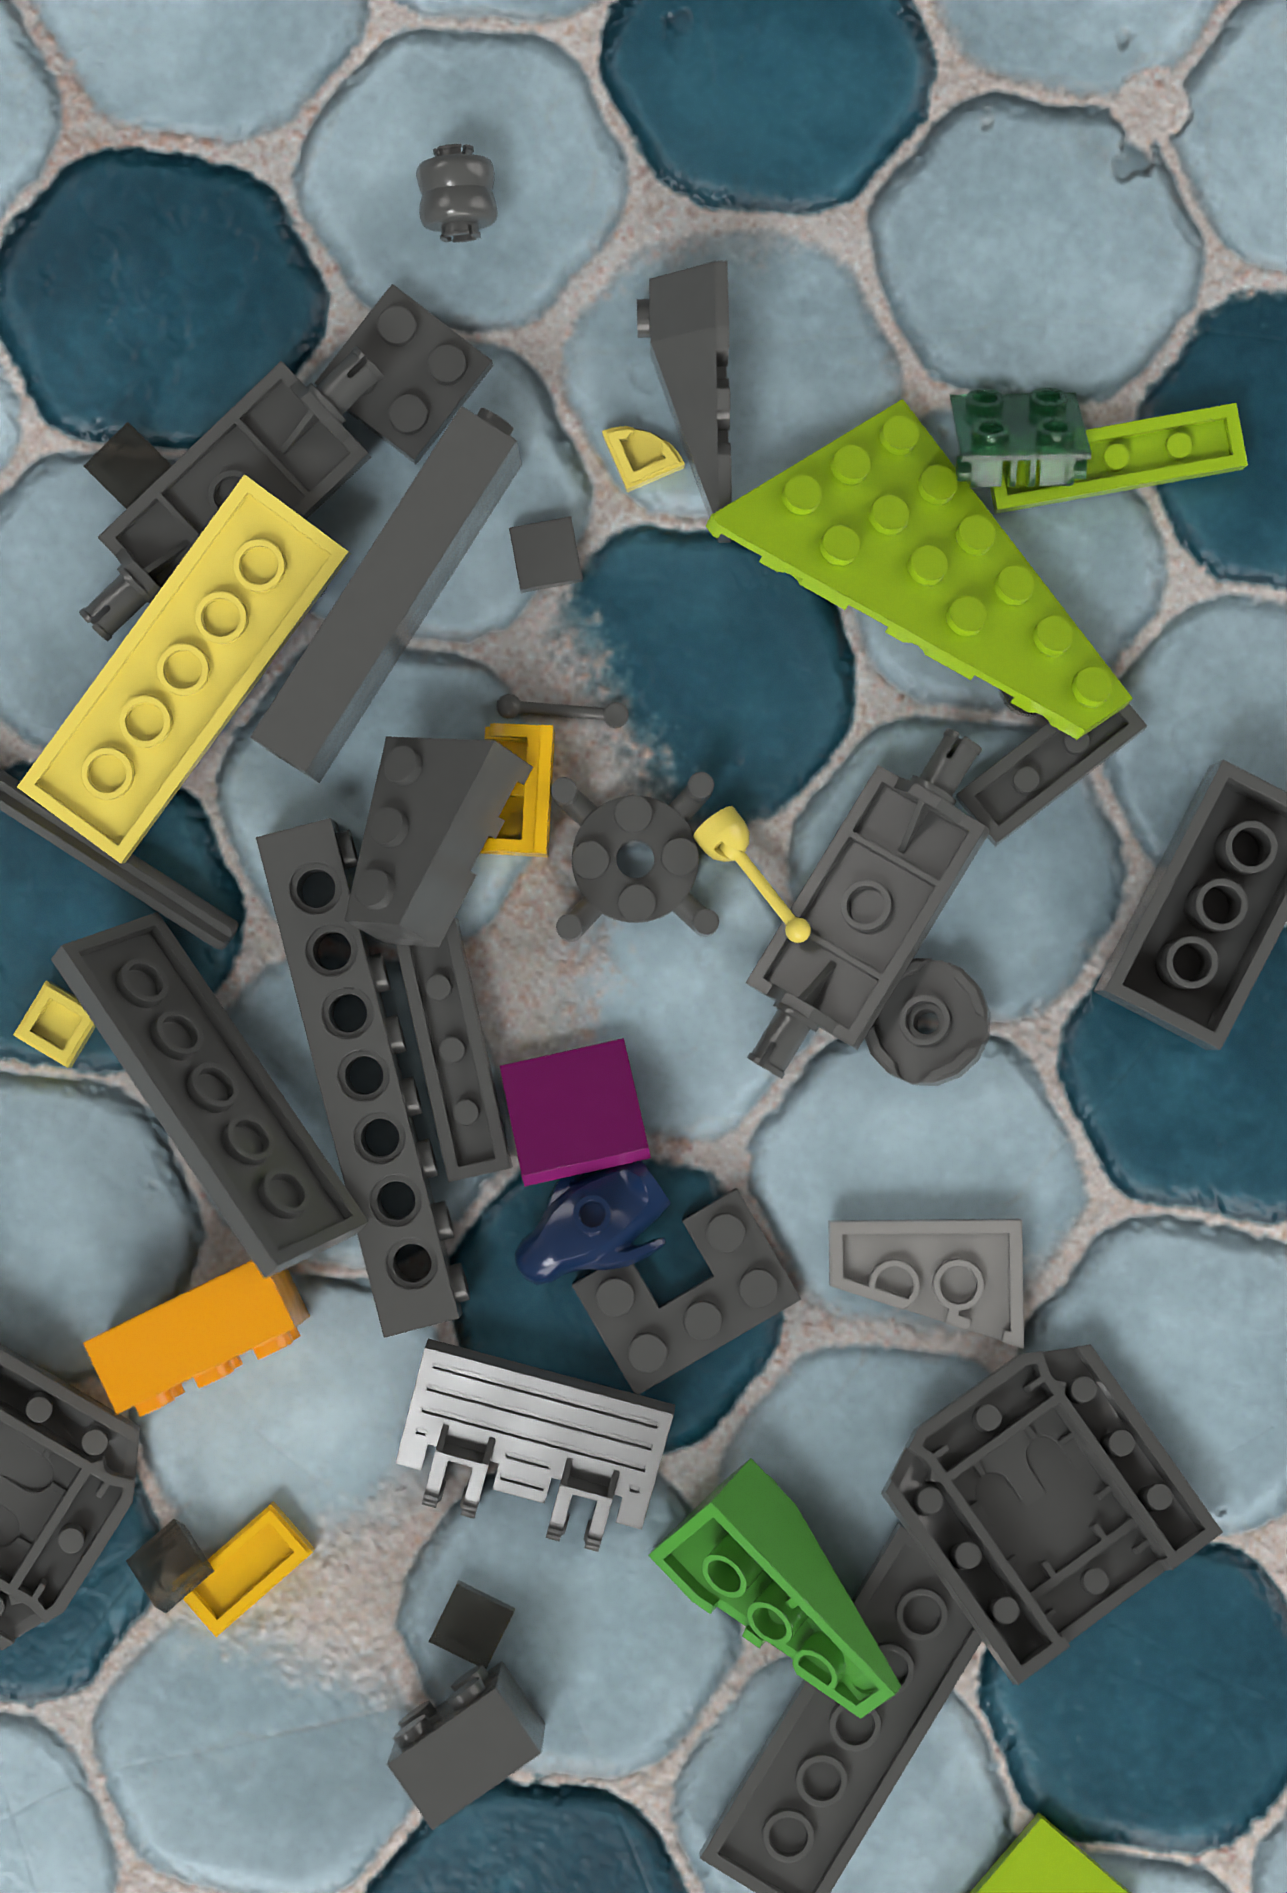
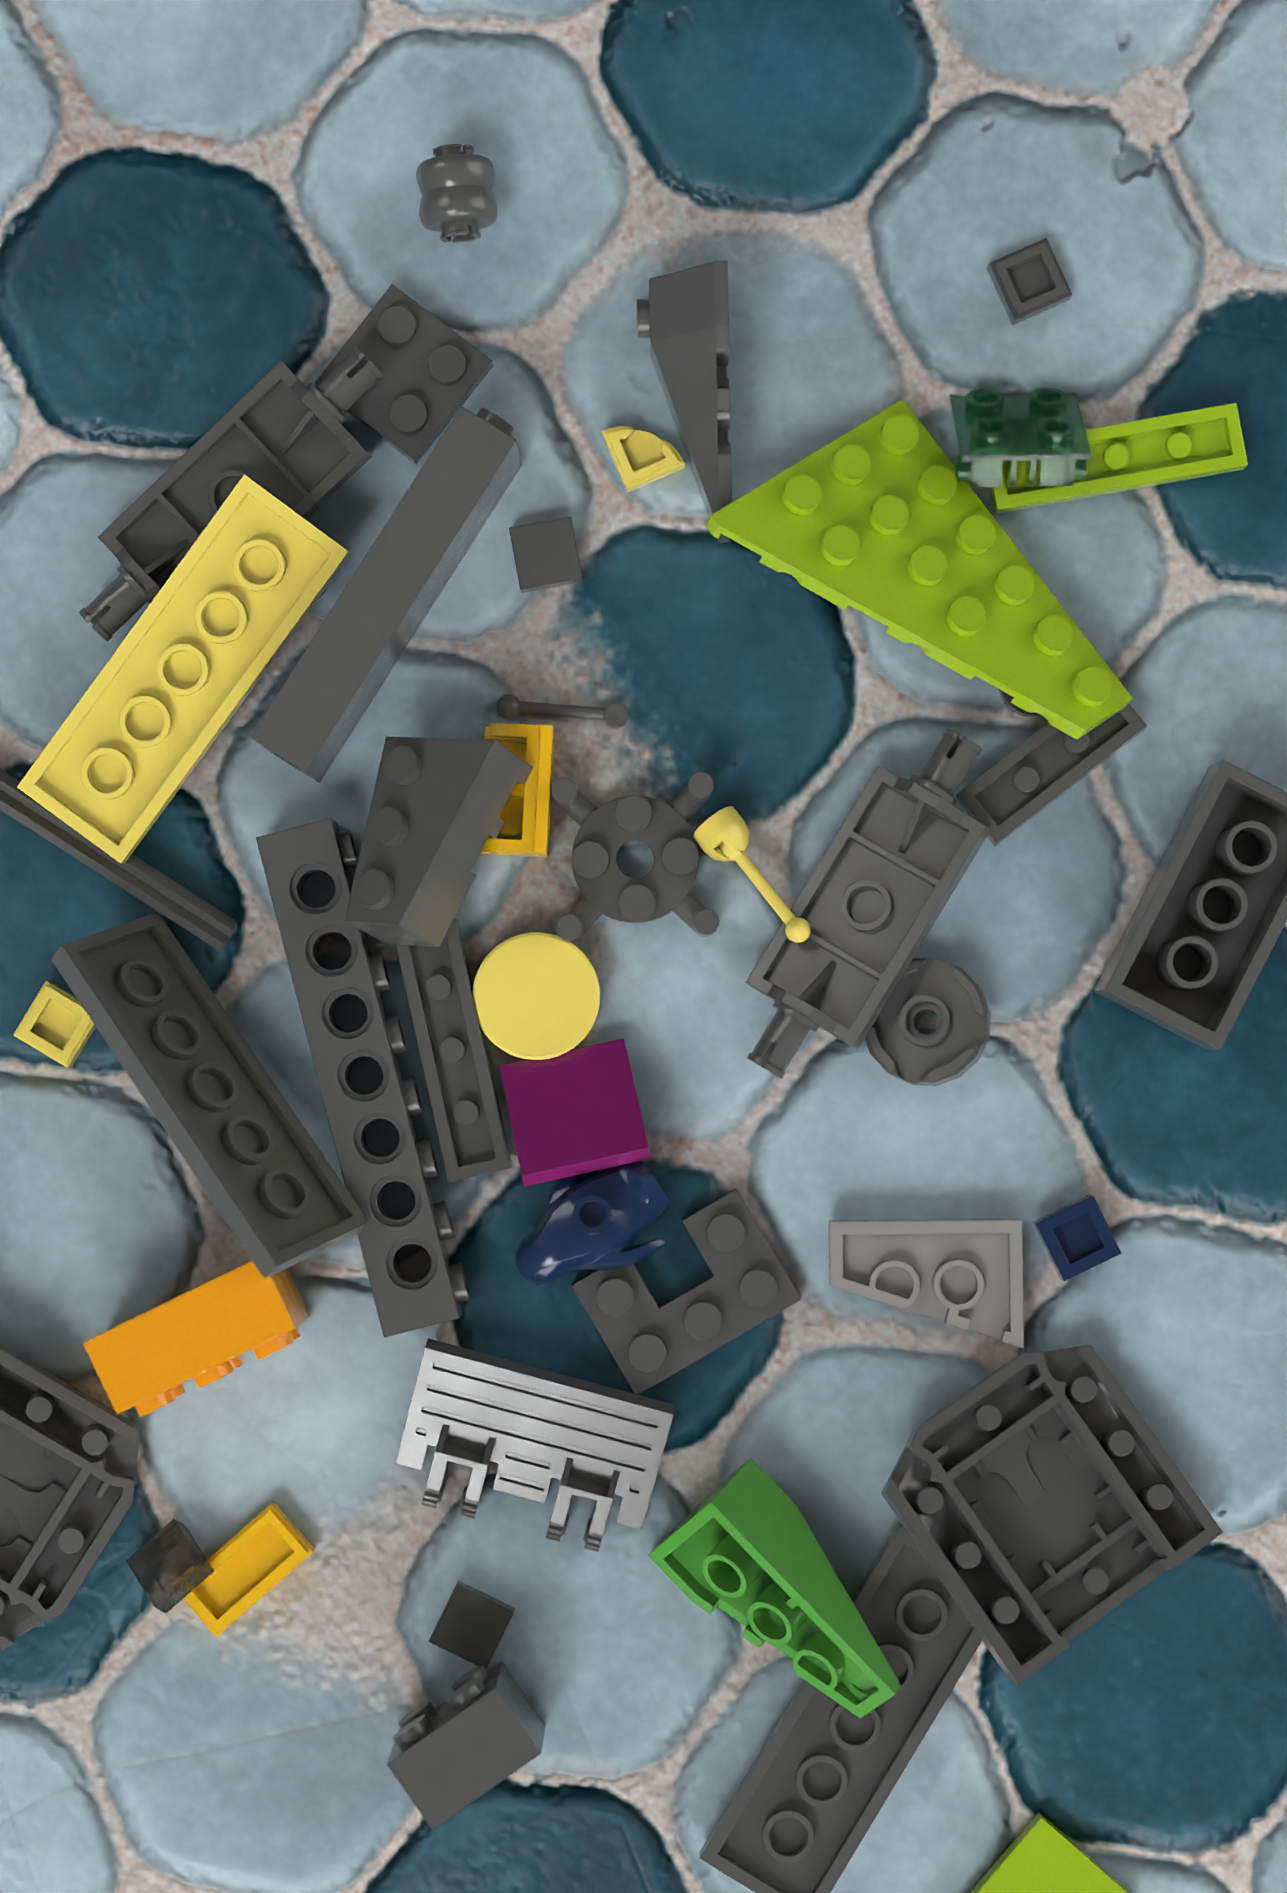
clear smoke tile [83,422,172,509] -> none
none -> light yellow tile [472,932,601,1060]
none -> dark grey tile [987,238,1072,326]
none -> dark blue plate [1033,1194,1121,1281]

